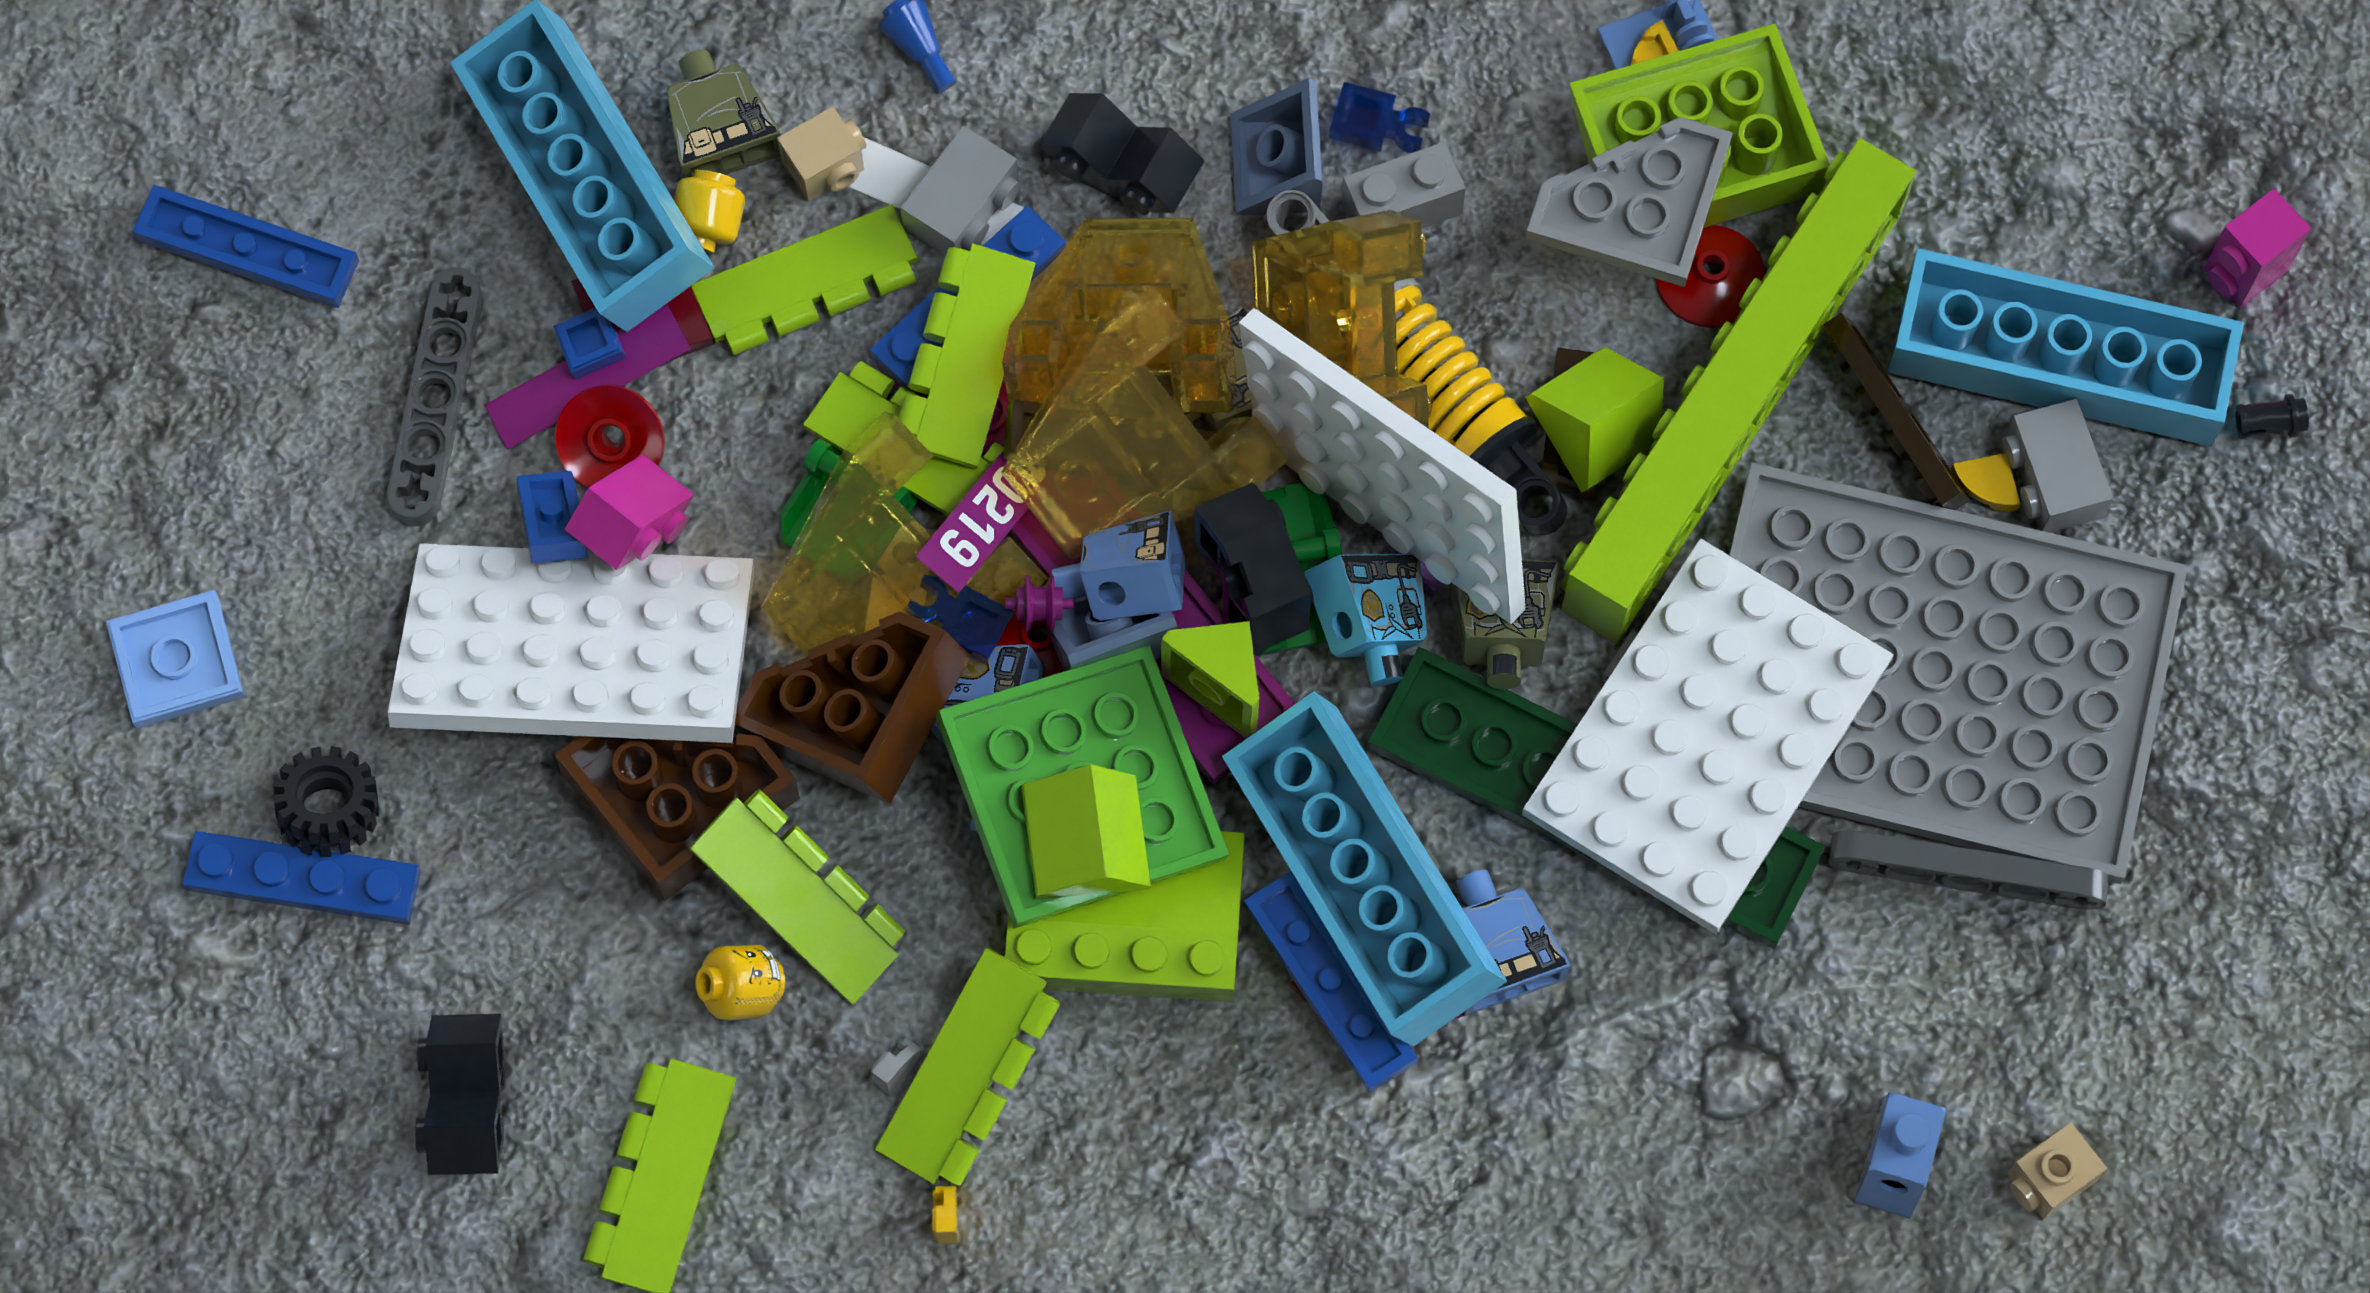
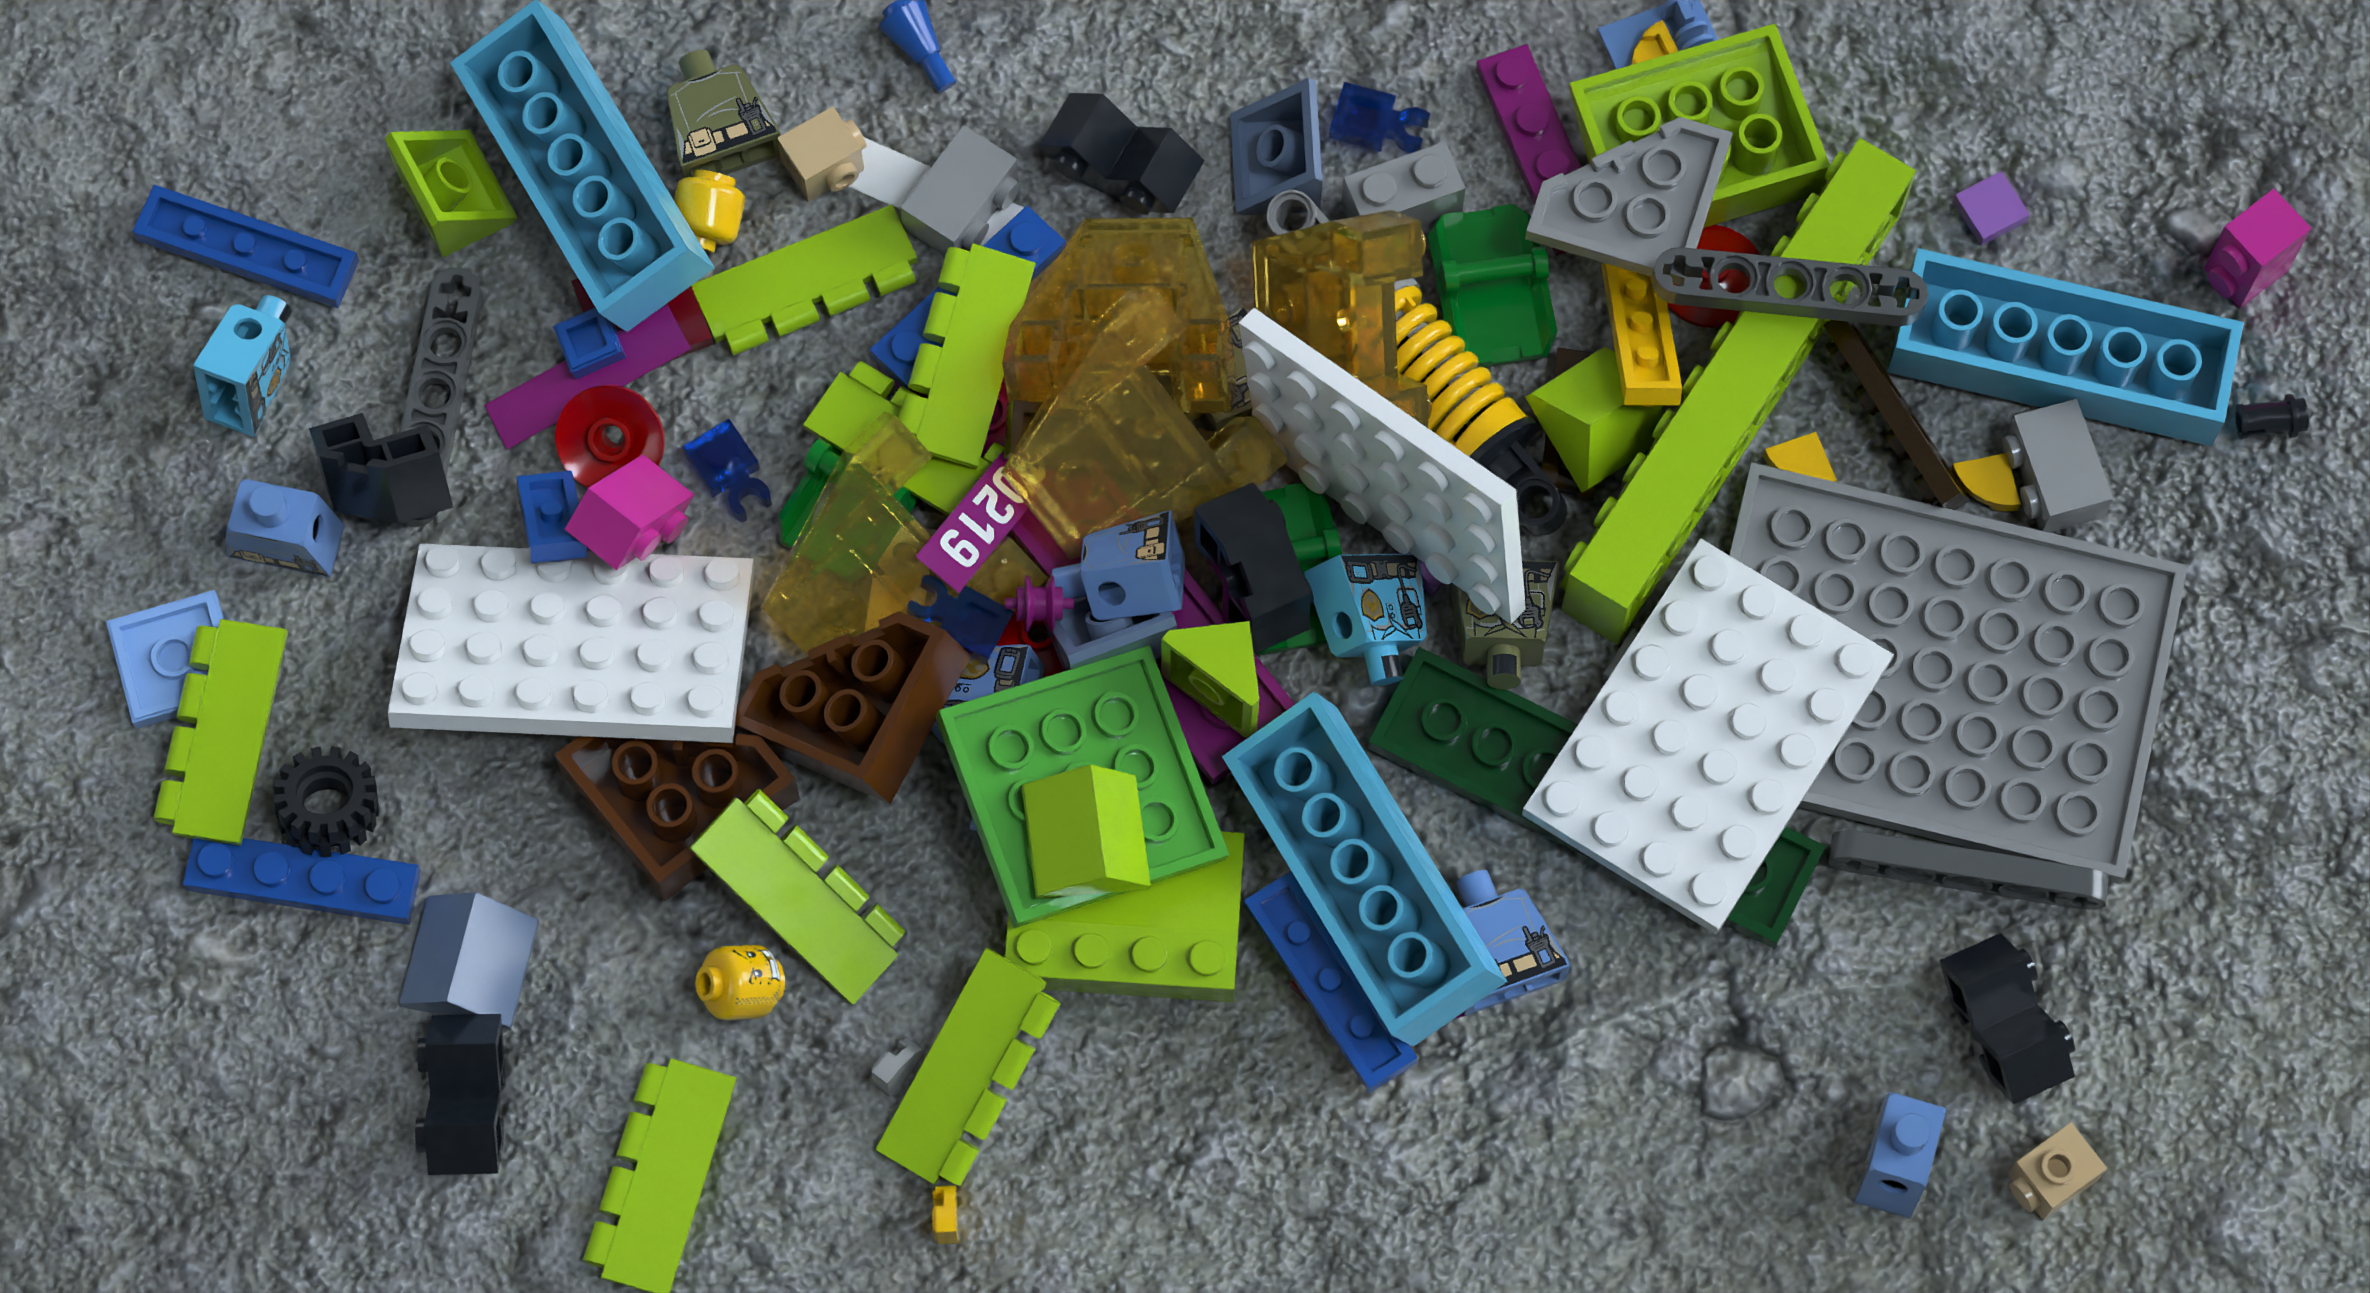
none -> lime windscreen [153,619,288,846]
none -> medium azure torso [193,295,292,437]
none -> medium blue torso [226,479,345,578]
none -> black brick [309,413,454,524]
none -> lime slope [384,130,518,258]
none -> sand blue slope [399,892,539,1030]
none -> clear blue plate [682,418,772,523]
none -> green shield [1428,204,1557,367]
none -> magenta plate [1476,44,1581,256]
none -> yellow plate [1601,262,1682,407]
none -> dark grey beam [1651,247,1928,326]
none -> yellow tile [1763,432,1837,482]
none -> black brick [1939,933,2075,1105]
none -> medium lavender tile [1953,171,2030,246]

